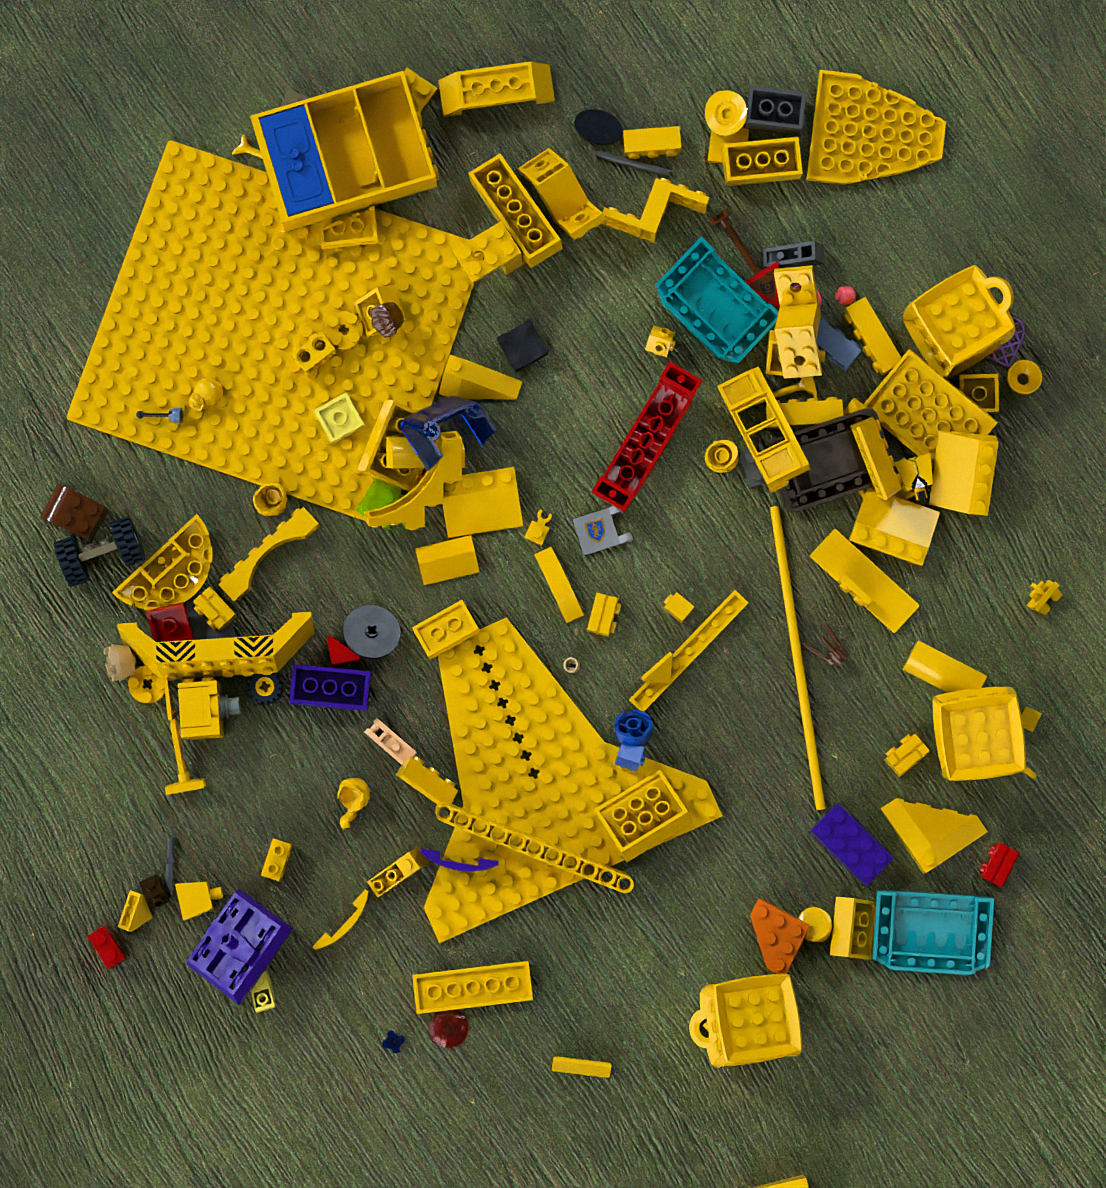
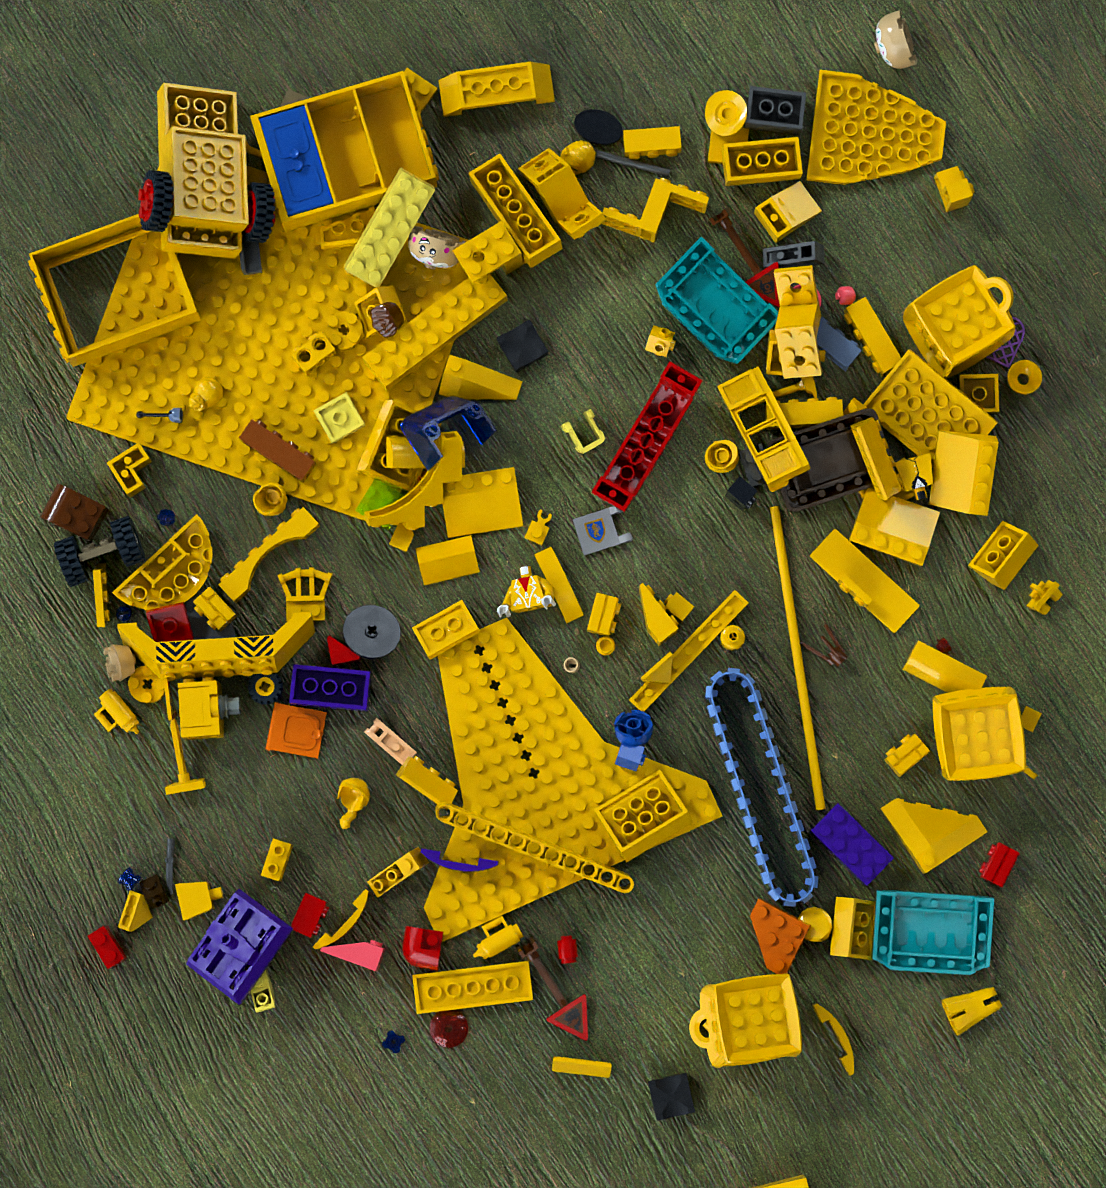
none -> yellow door [28,214,202,367]
none -> yellow wing [93,563,110,627]
none -> yellow piece [94,688,139,734]
none -> yellow brick [107,442,152,498]
none -> clear blue hinge [116,606,132,622]
none -> clear blue wheel [117,867,142,892]
none -> yellow piece [138,83,276,259]
none -> clear blue plate [157,509,175,526]
none -> dark grey panel [239,236,263,275]
none -> dark orange brick [239,419,316,483]
none -> orange container [265,702,327,759]
none -> yellow plate [277,567,333,621]
none -> red brick [291,893,330,938]
none -> coral slope [320,940,386,971]
none -> light yellow brick [344,167,435,287]
none -> yellow brick [363,274,508,391]
none -> yellow slope [389,523,414,553]
none -> red brick [402,926,443,971]
none -> tan cylinder [408,226,466,270]
none -> yellow piece [473,915,524,959]
none -> yellow torso [497,566,556,618]
none -> piece [516,936,588,1041]
none -> red brick [557,935,578,964]
none -> yellow hair [560,140,595,175]
none -> light yellow piece [561,409,605,454]
none -> yellow plate [596,636,615,656]
none -> yellow slope [639,583,679,646]
none -> black brick [648,1073,695,1121]
none -> medium blue piece [705,668,819,907]
none -> yellow head [720,625,745,651]
none -> black brick [725,477,757,511]
none -> yellow slope [754,181,822,243]
none -> yellow slope [812,1003,854,1076]
none -> tan cylinder [874,10,917,69]
none -> yellow brick [934,166,974,212]
none -> clear red plate [935,637,952,655]
none -> yellow piece [942,987,1002,1036]
none -> yellow slope [968,521,1039,590]

